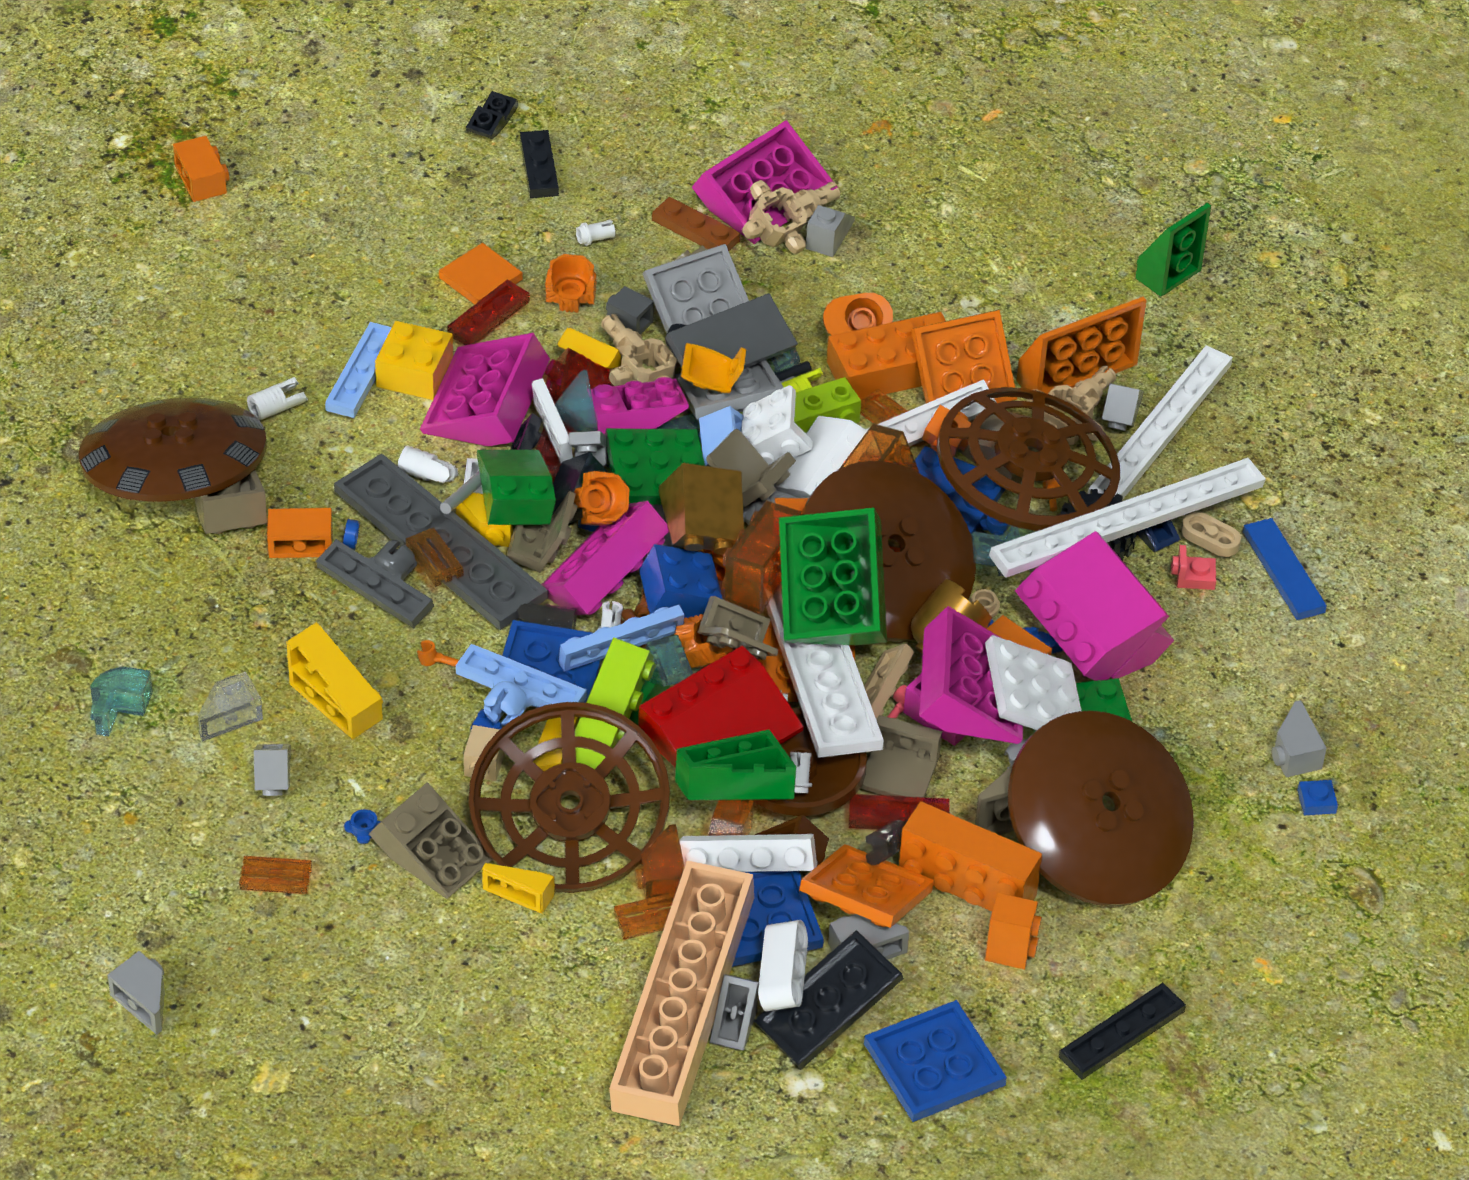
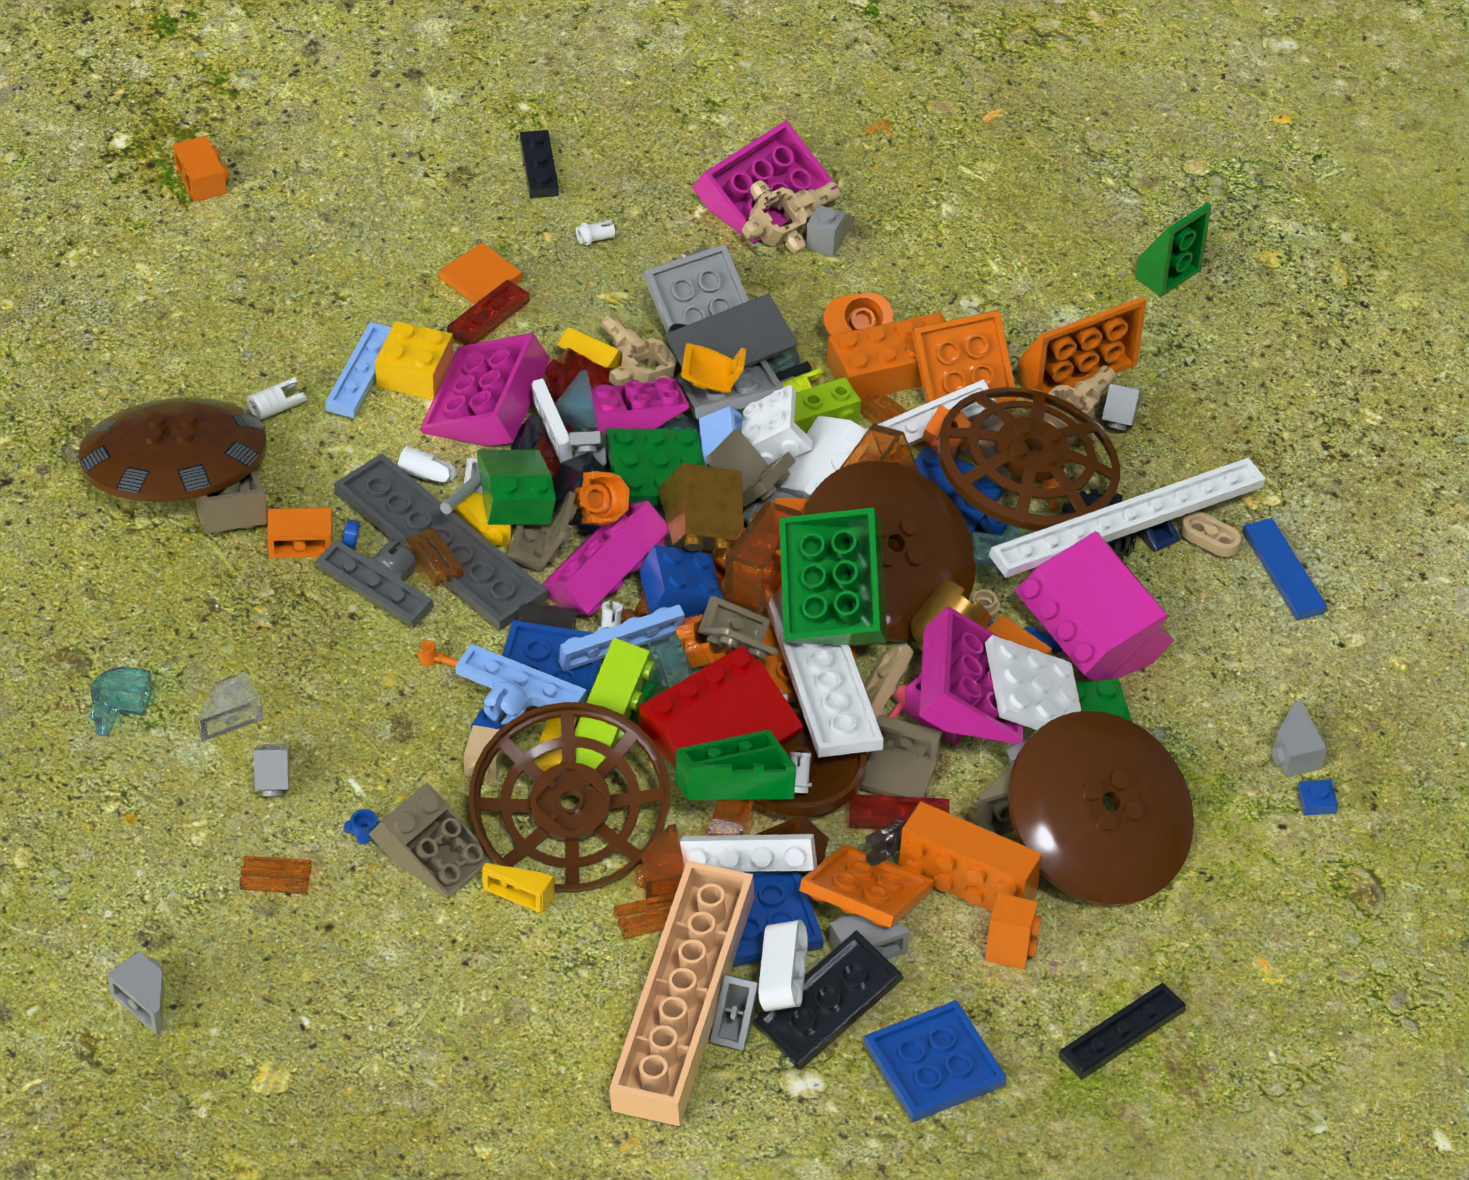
yellow wedge [286,622,383,740] -> none
black slope [466,91,518,139] -> none
orange hair [545,254,597,312] -> none
dark grey brick [606,286,654,335] -> none
dark orange plate [652,196,740,251] -> none
white plate [1088,345,1233,500] -> none
coral bracket [1171,545,1216,590] -> none

